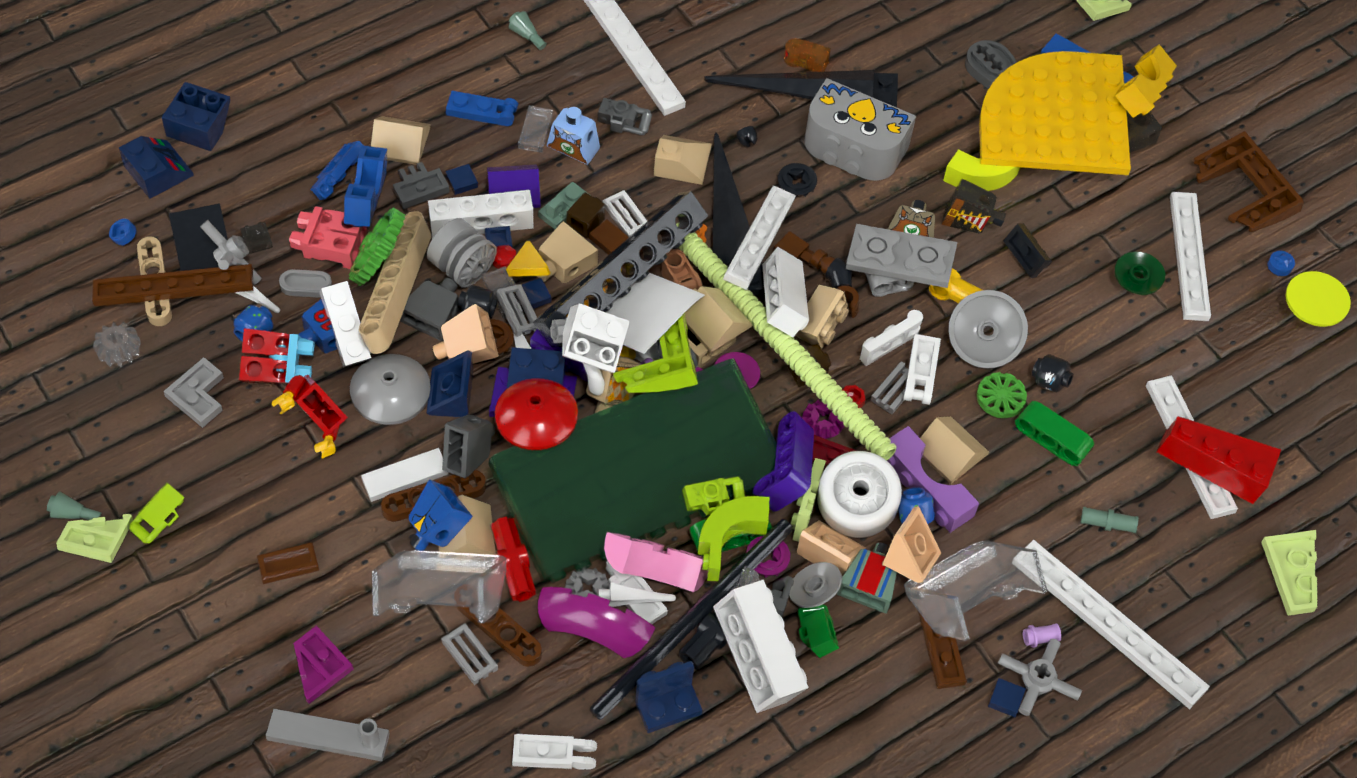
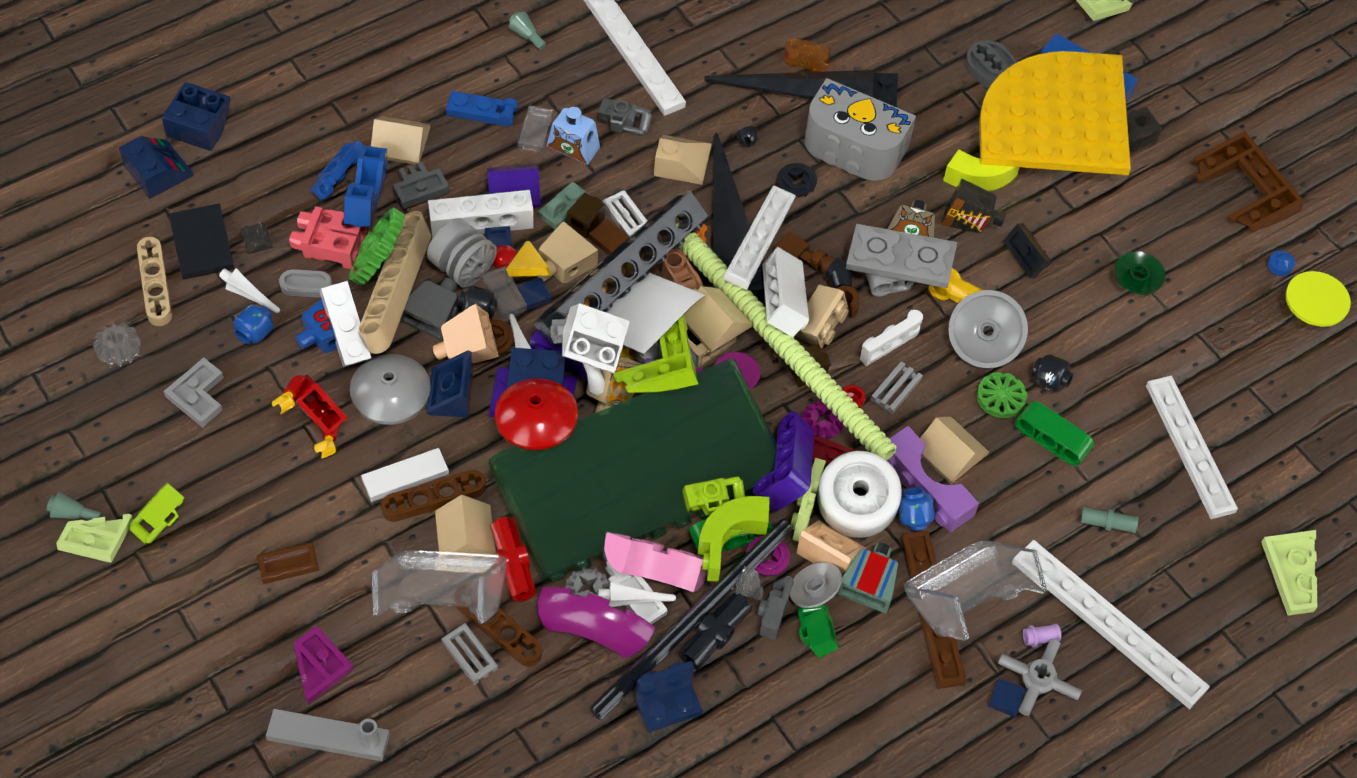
reddish brown tile [92,264,254,307] -> none
blue tile [109,219,136,245] -> none
light grey bar [200,220,262,285] -> none
red hips [239,328,315,384] -> none
blue torso [409,479,473,552] -> none
dark grey torso [442,415,495,478] -> none
dark blue tile [445,164,478,195] -> none
light grey tile [495,284,537,337] -> none
white hinge [512,734,597,770] -> none
white brick [713,580,808,713] -> none
light nougat slope [882,506,941,583] -> none
white plate [903,334,941,405] -> none
yellow arch [1115,44,1177,118] -> none
red wedge [1157,416,1281,504] -> none
white tile [1170,192,1211,321] -> none

